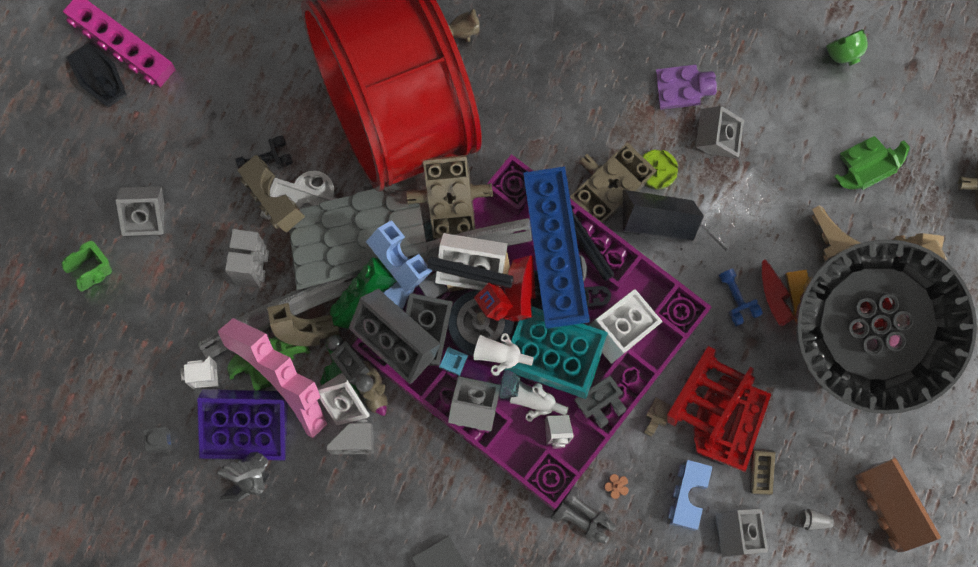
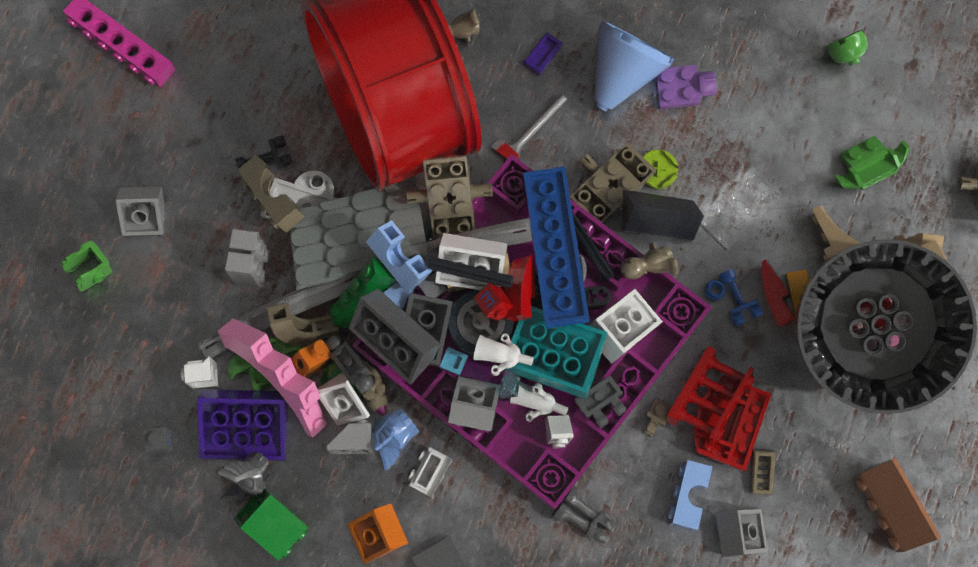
black piece [66,41,127,108] -> none
nougat plant [605,474,629,499] -> none
light grey slope [696,106,744,158] -> none
light grey cone [799,509,834,530] -> none
none -> green slope [233,487,308,561]
none -> orange torso [291,339,332,378]
none -> orange slope [347,503,408,564]
none -> medium blue helmet [372,409,419,470]
none -> white window [408,447,453,499]
none -> light grey piece [491,94,567,160]
none -> dark purple tile [523,32,563,75]
none -> light blue cone [594,20,674,111]
none -> dark tan animal [620,243,679,279]
none -> blue plate [705,280,726,300]

